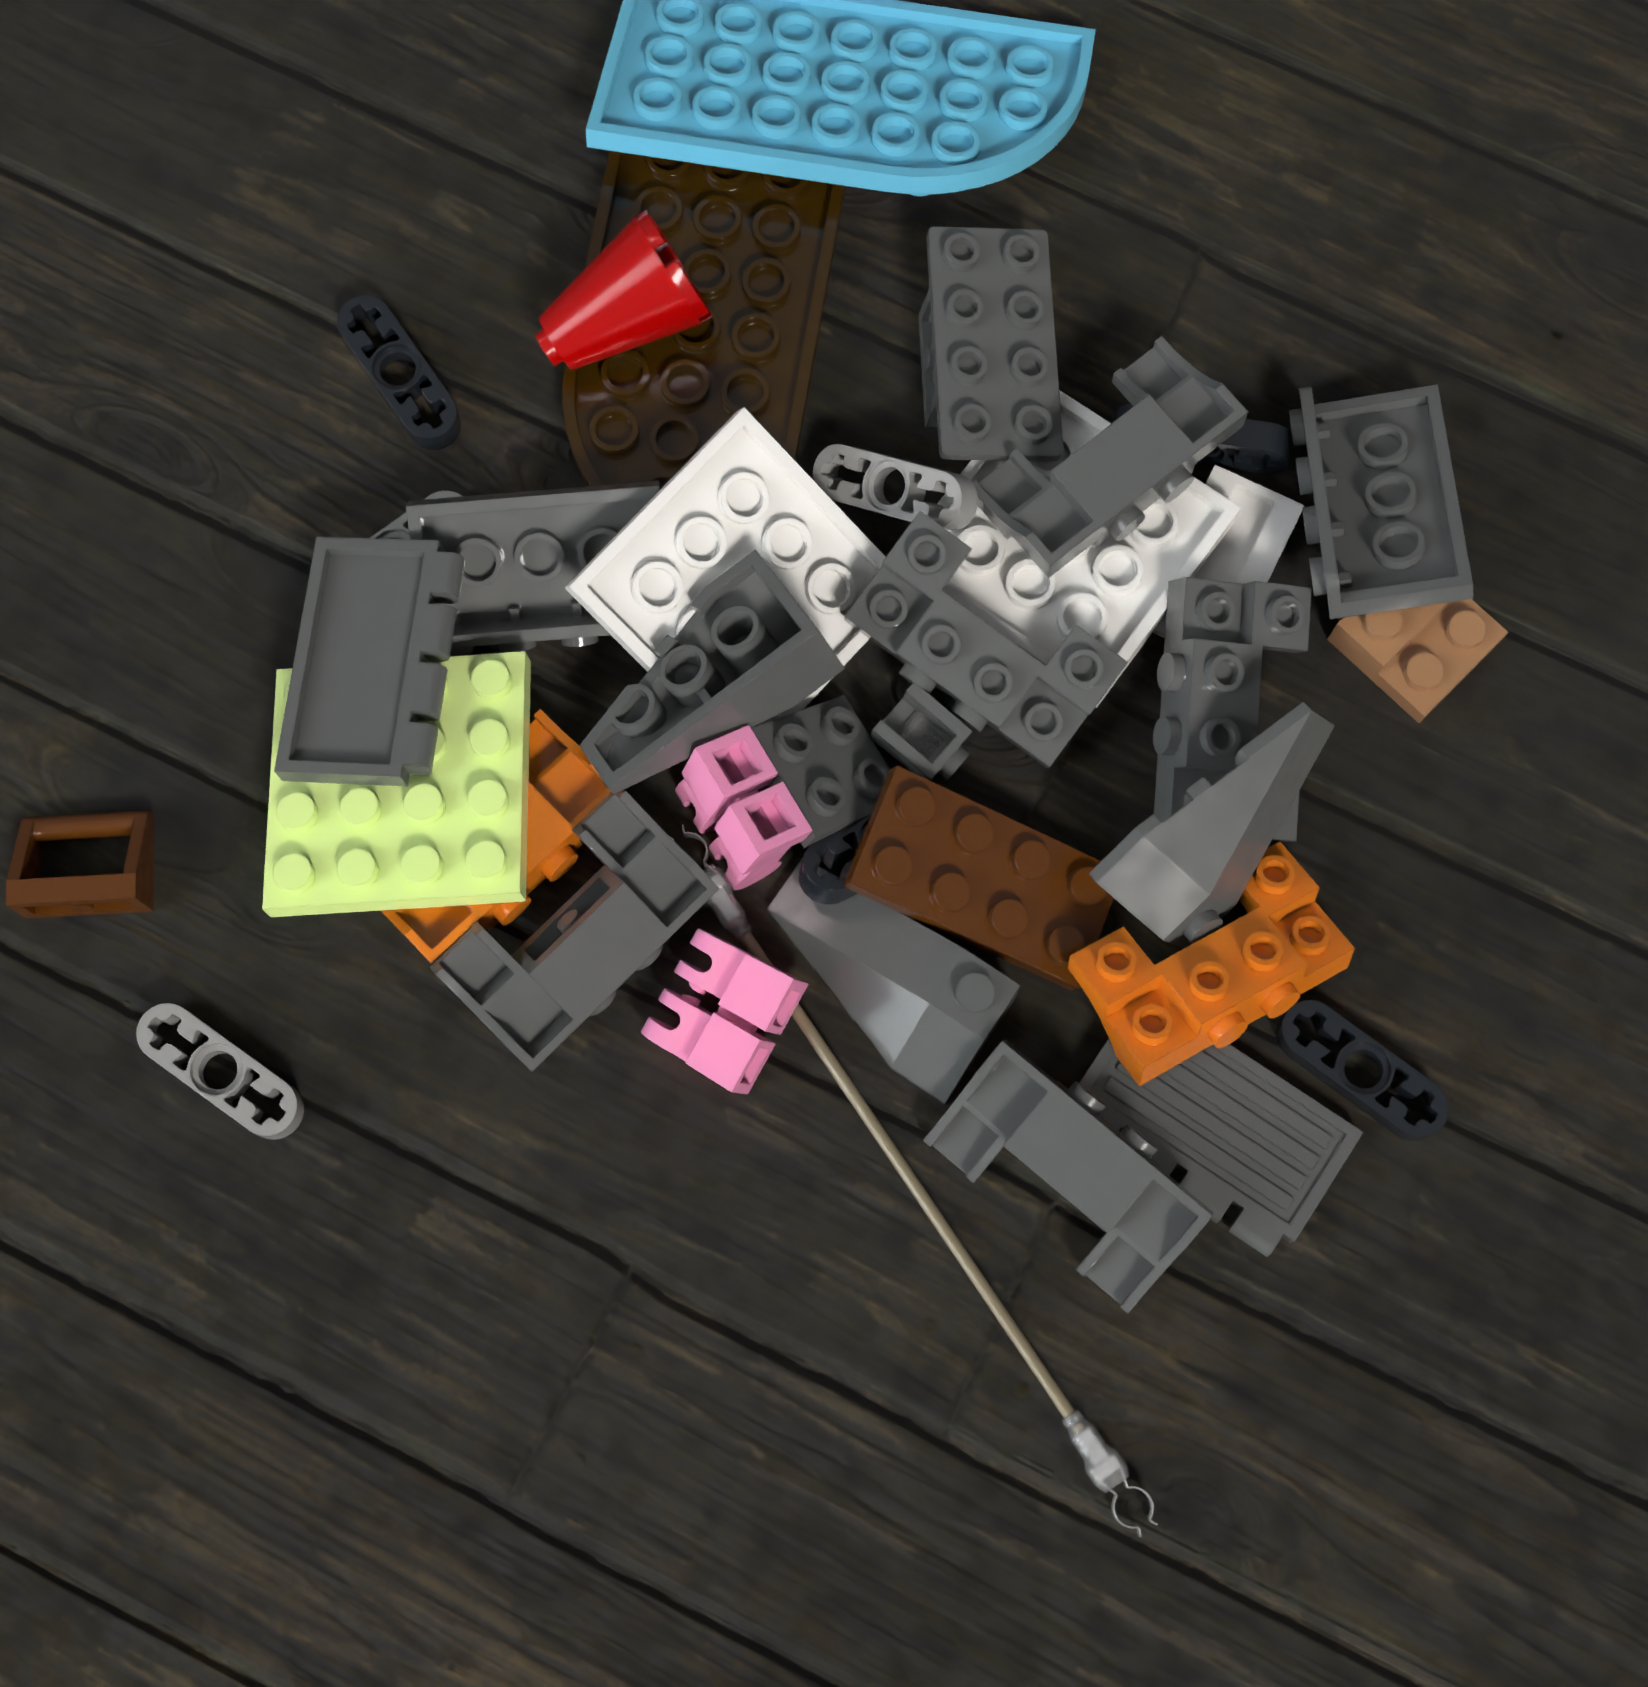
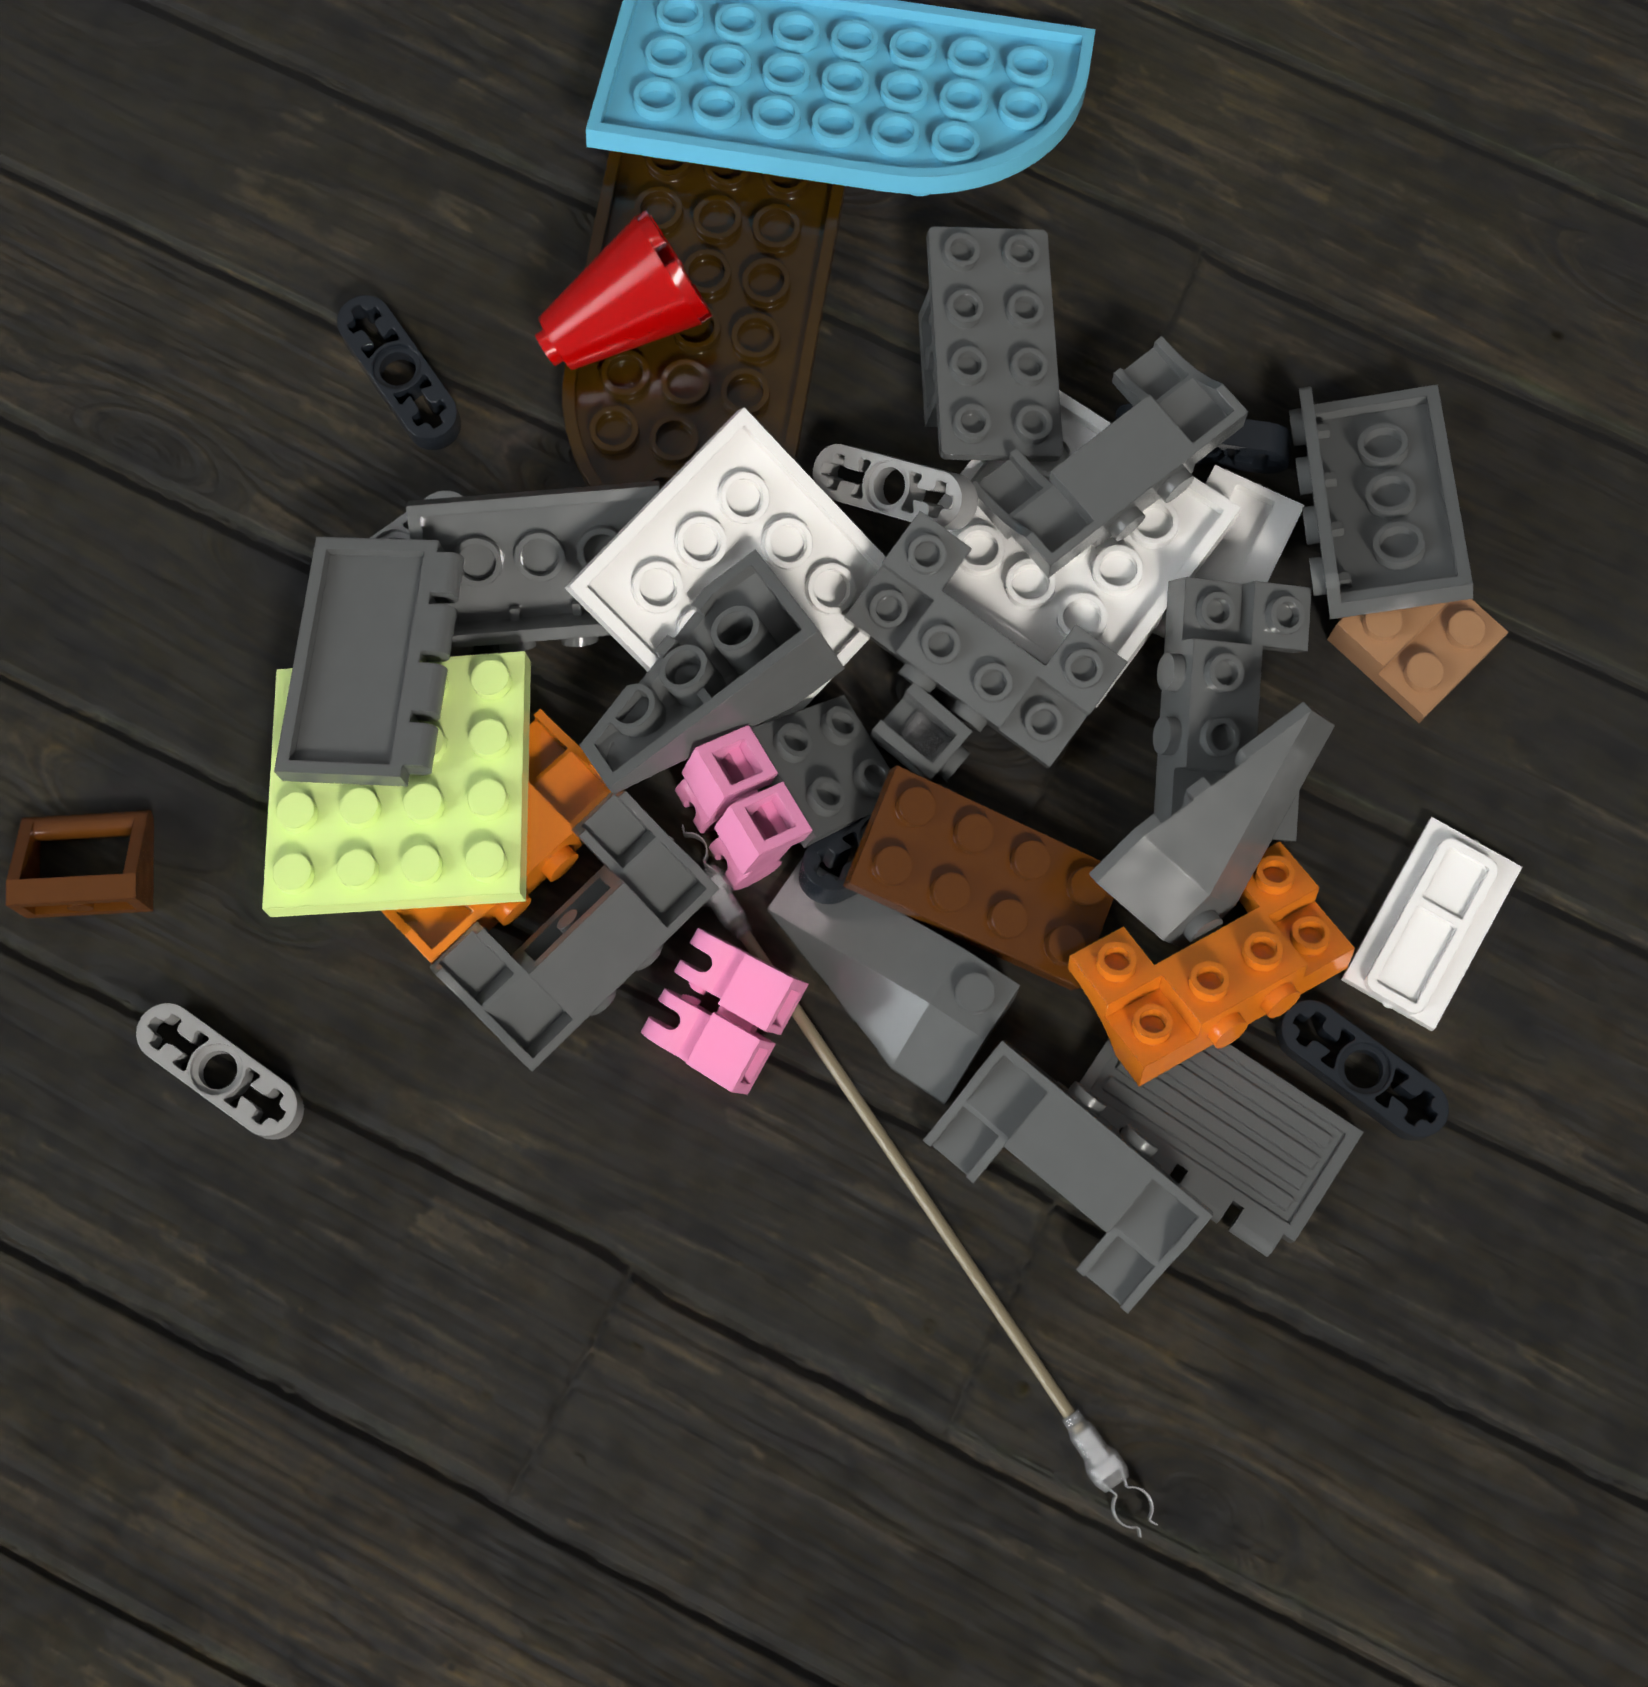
none -> white piece [1341,817,1522,1031]

